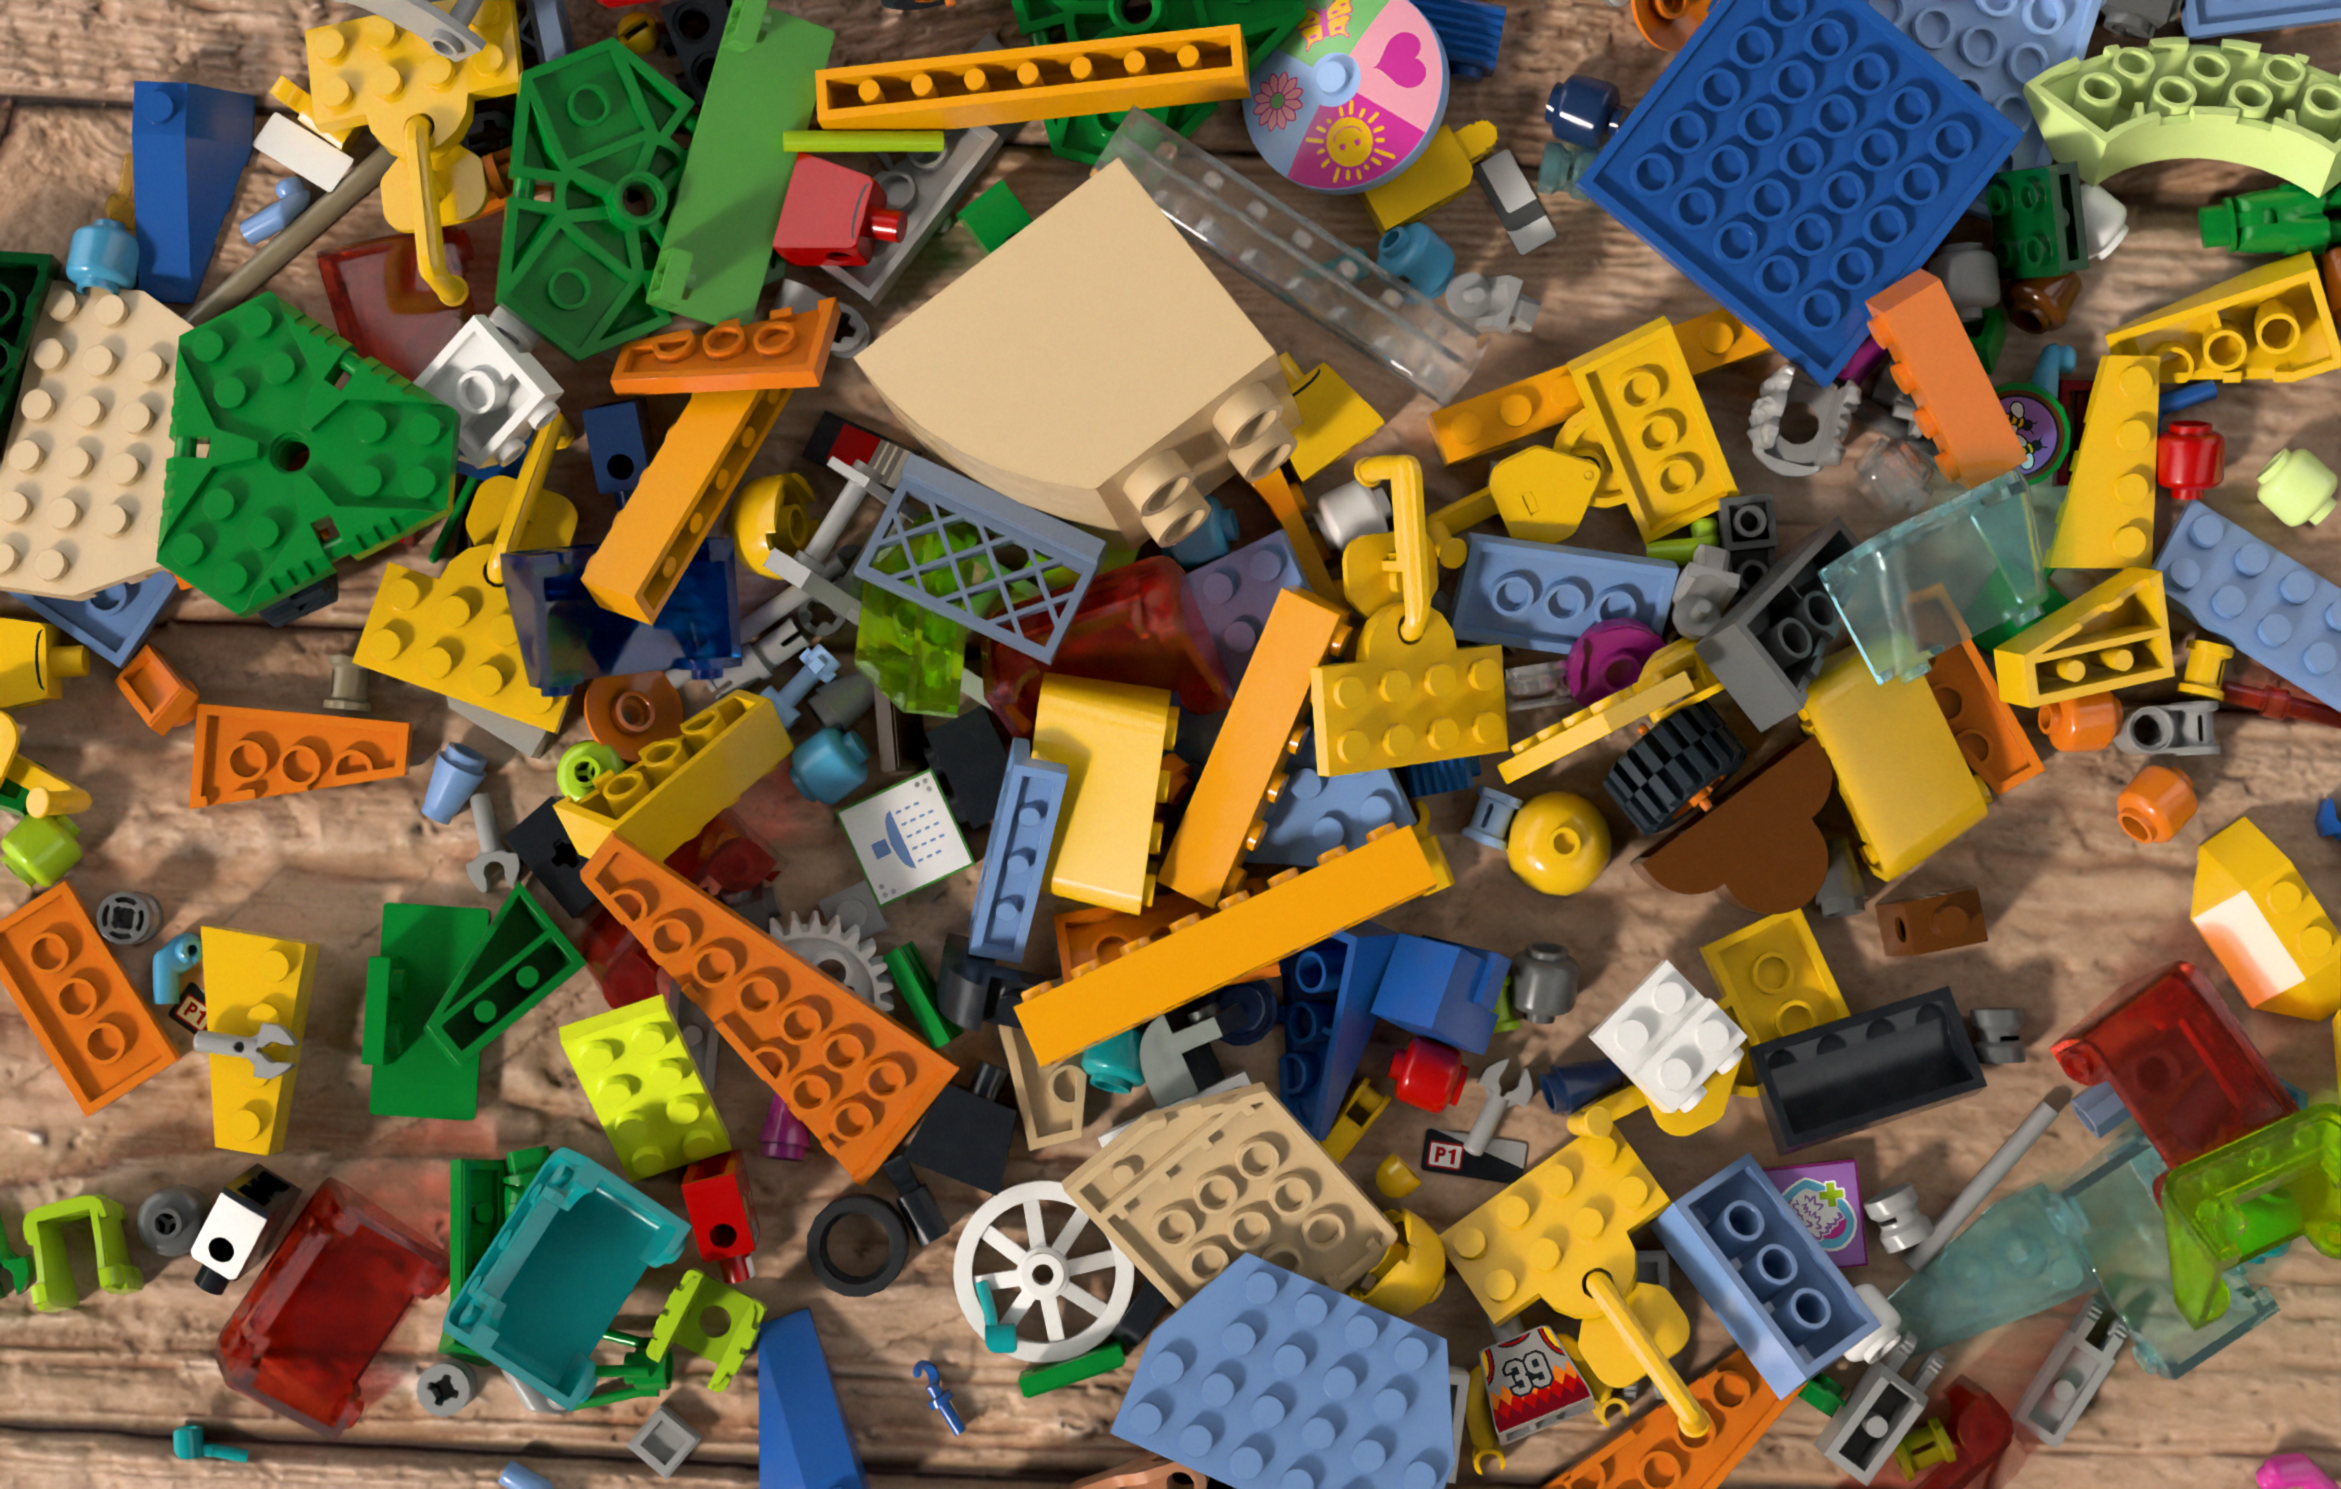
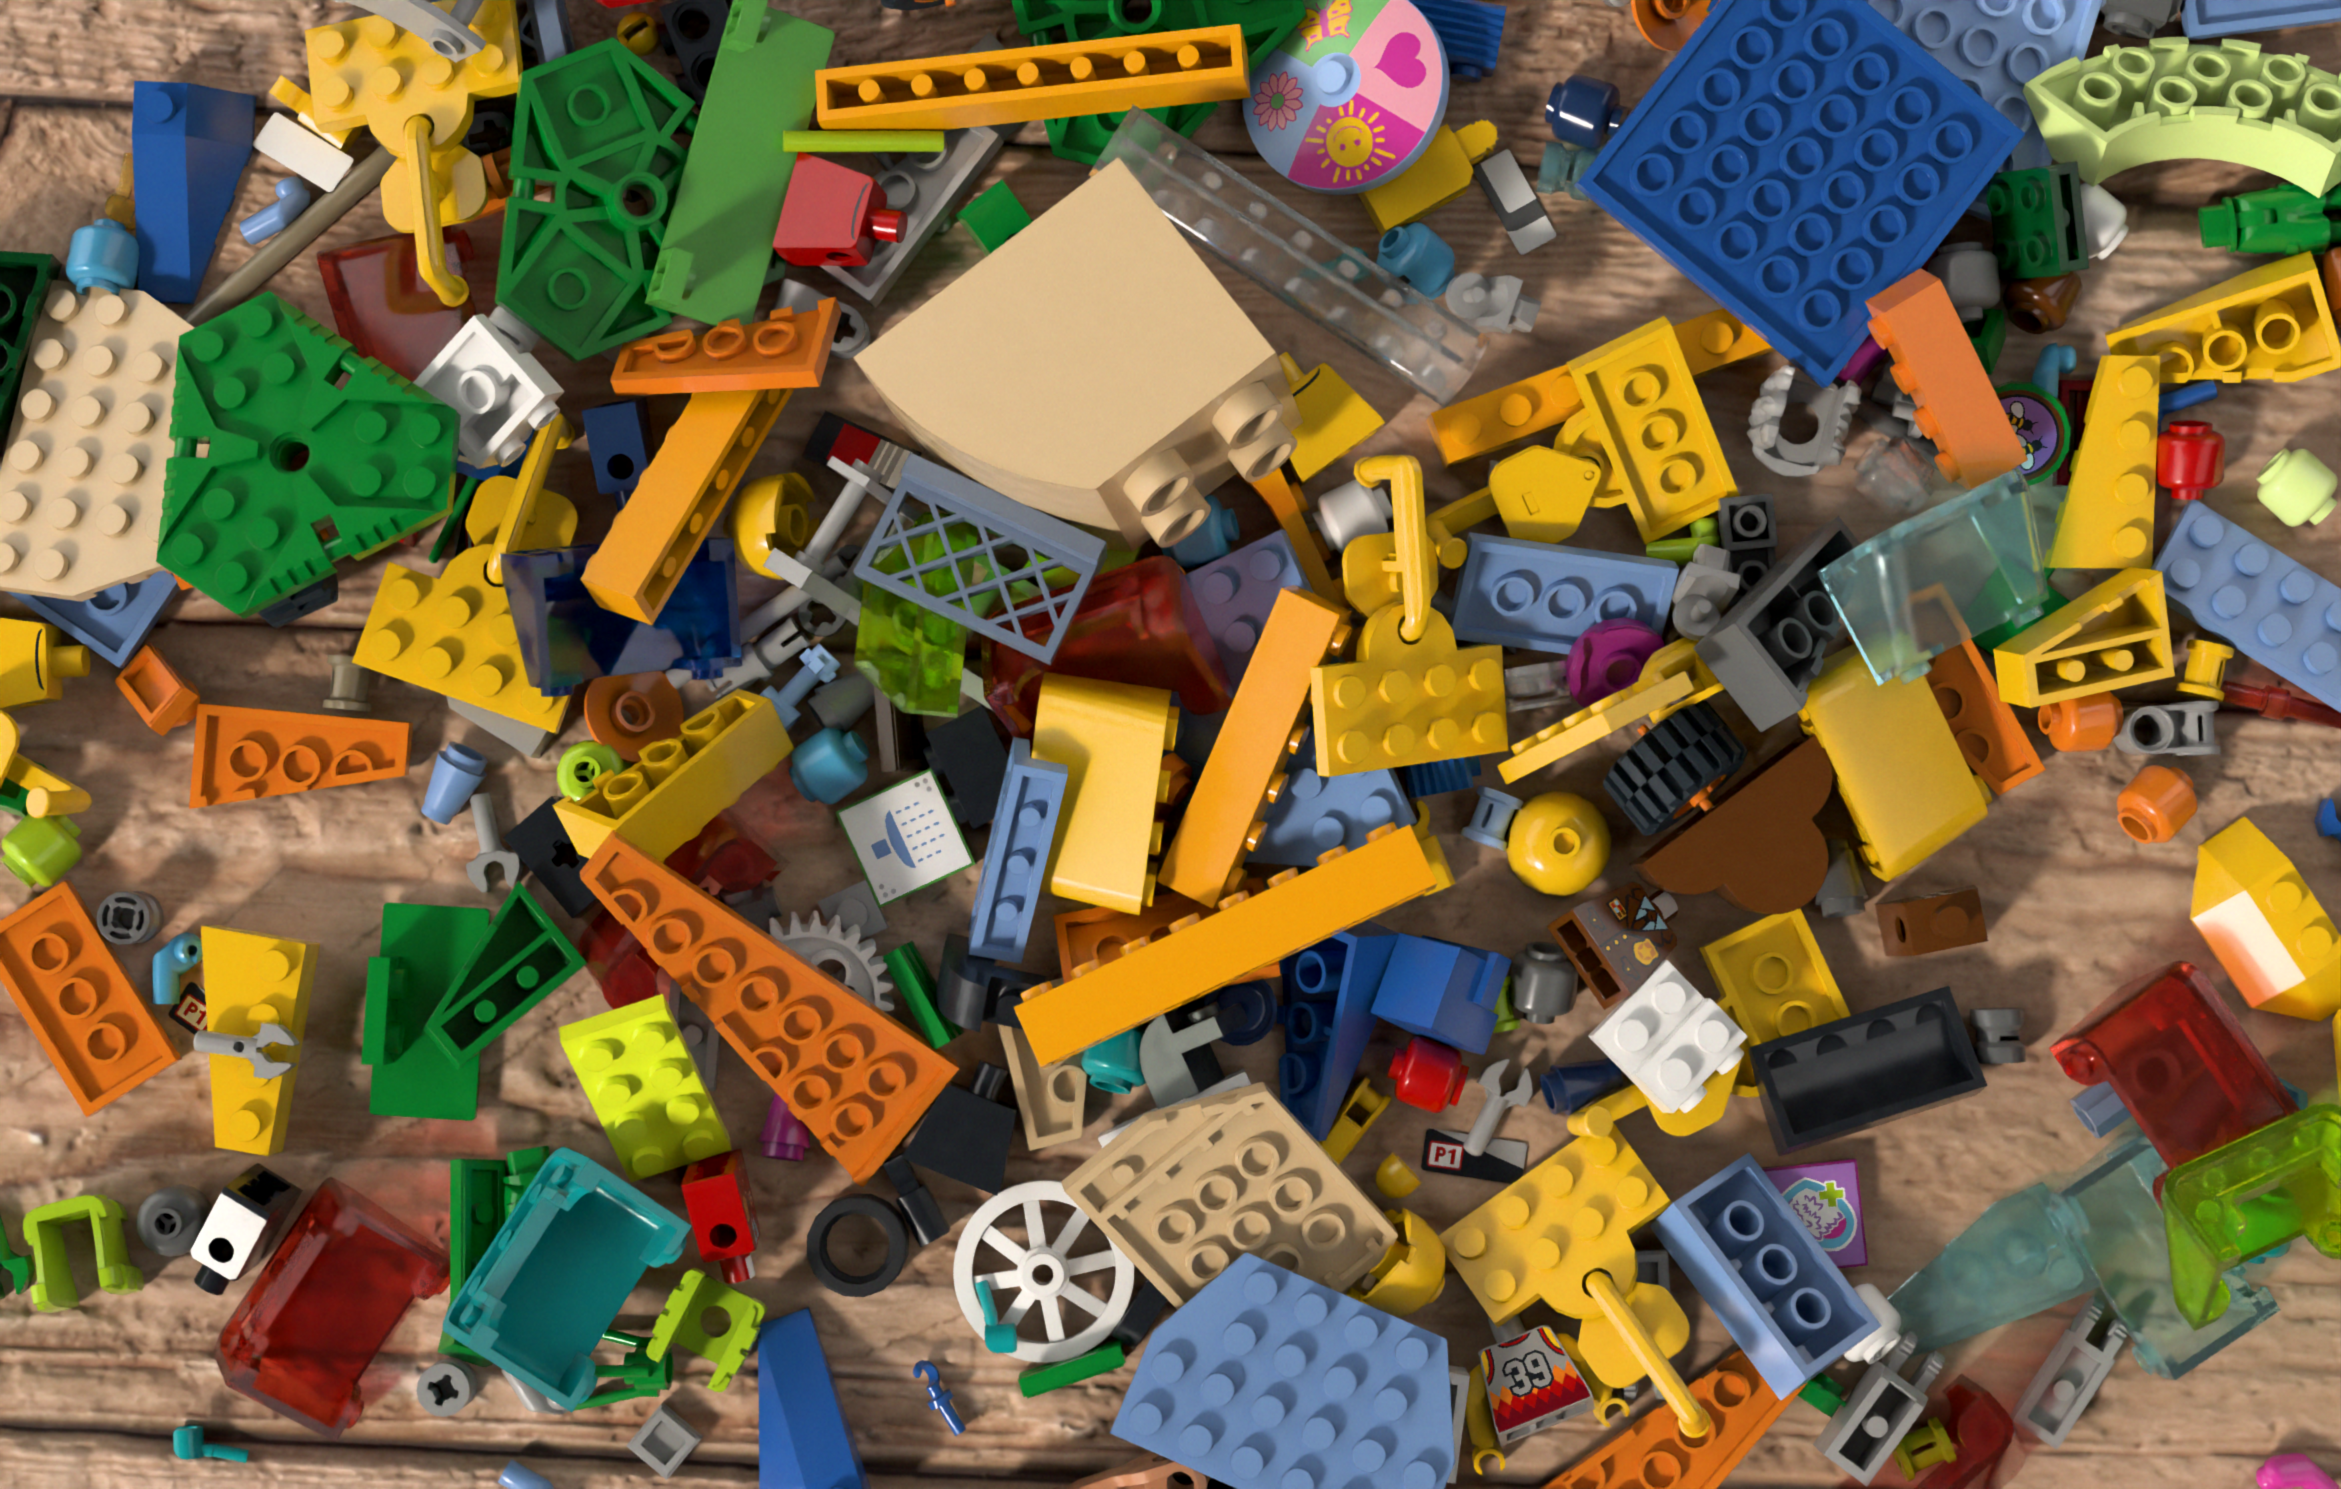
light grey wheel [1863,1182,1935,1253] -> none
light grey bar [1902,1101,2059,1273] -> none
none -> reddish brown torso [1546,882,1678,1010]

